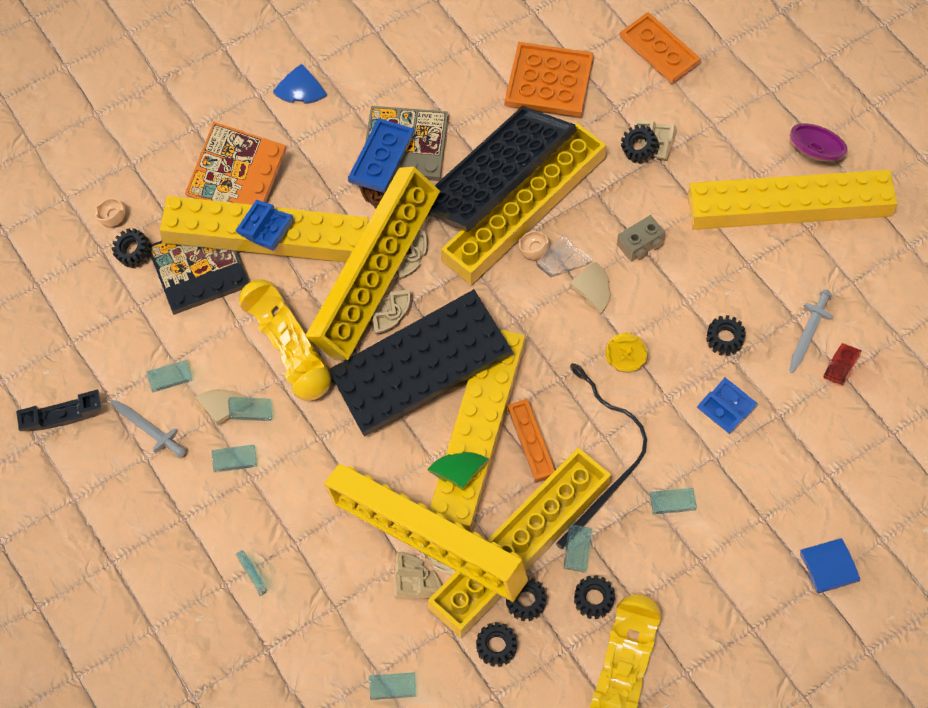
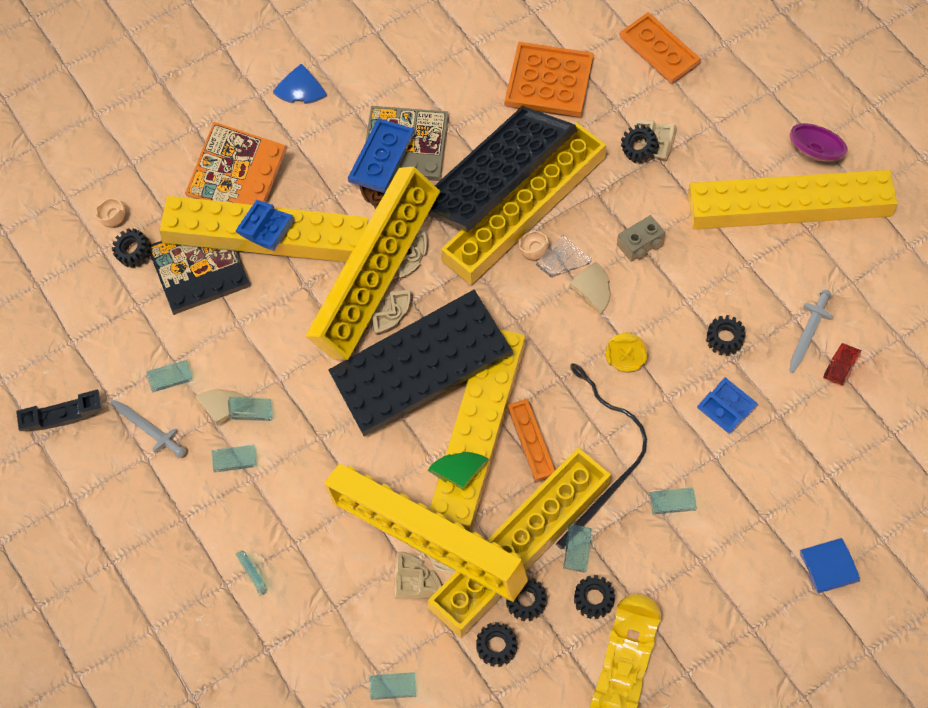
yellow piece [239,279,331,401] -> none

